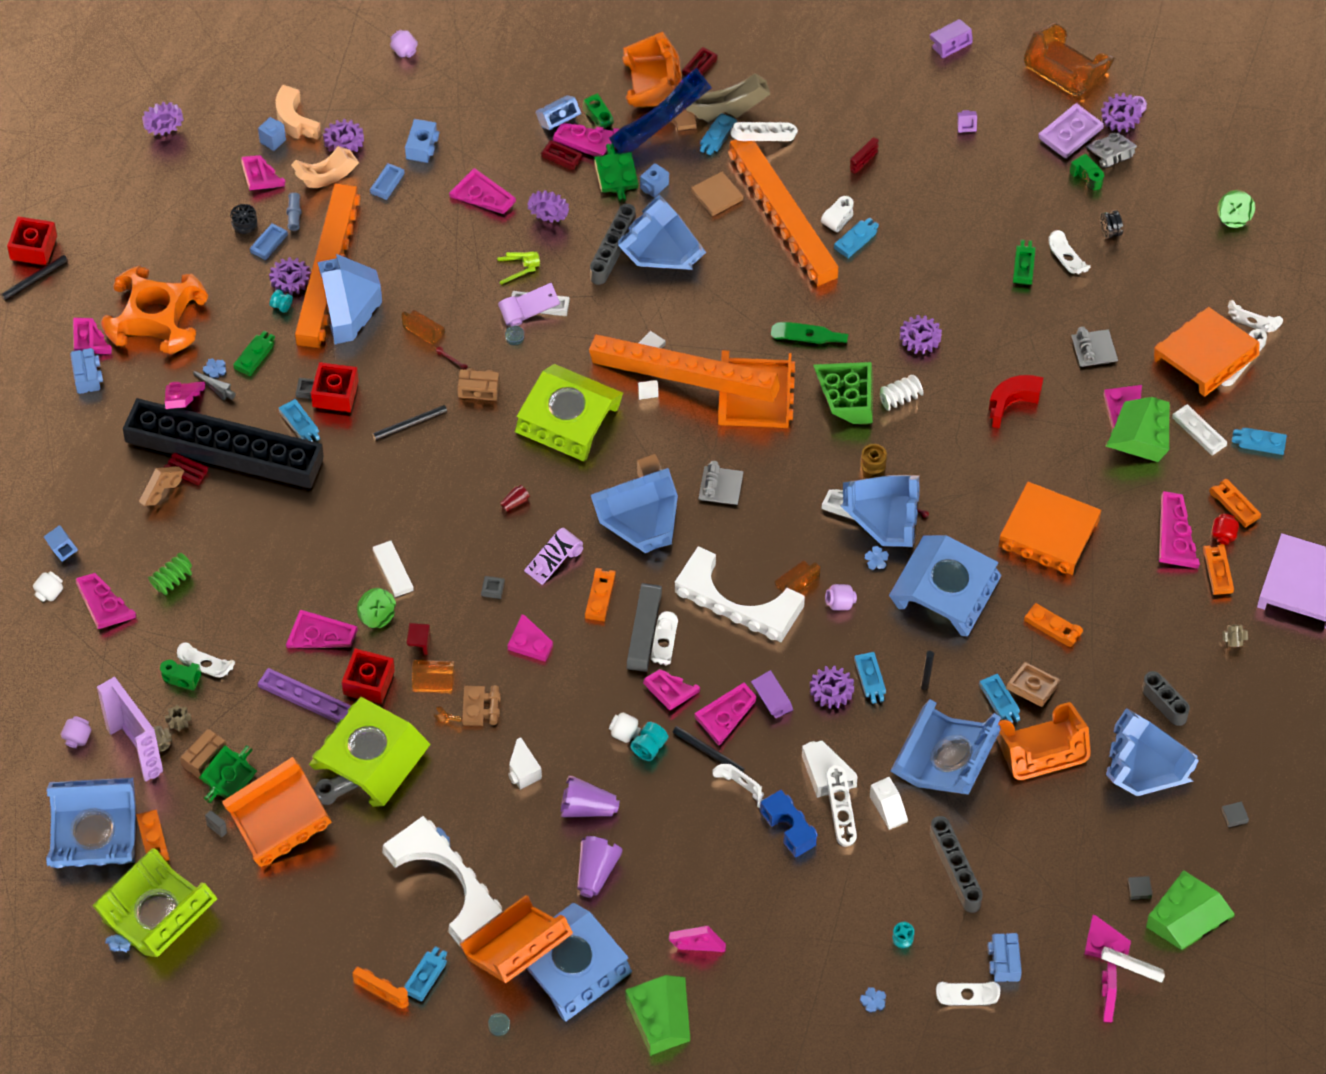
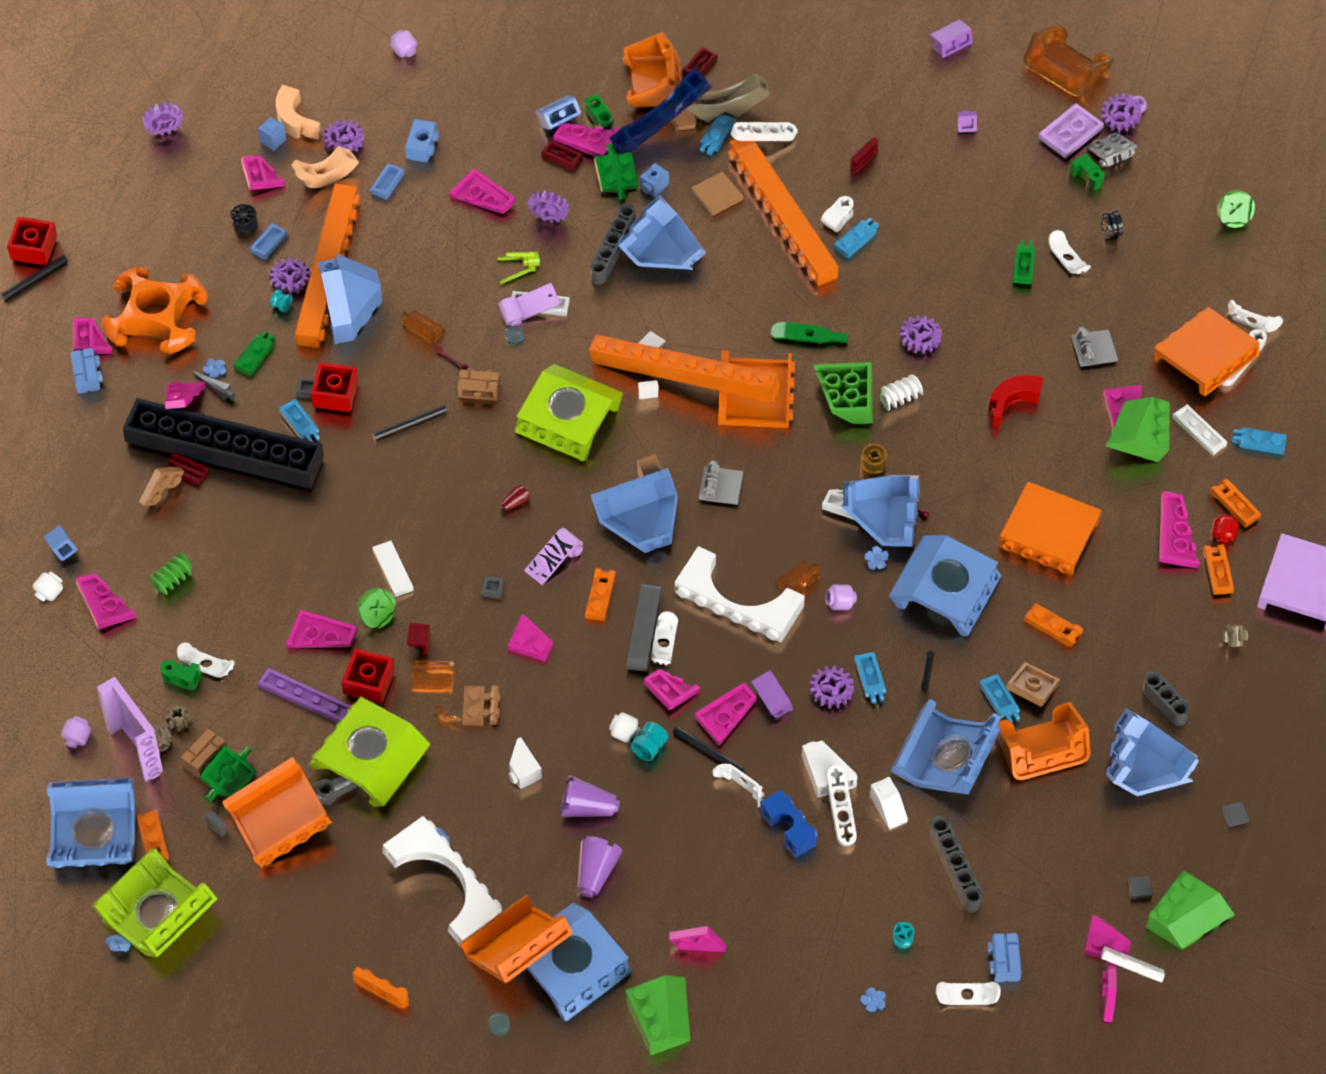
sand blue pin [286,193,301,231] -> none
dark azure hinge [404,946,447,1002] -> none

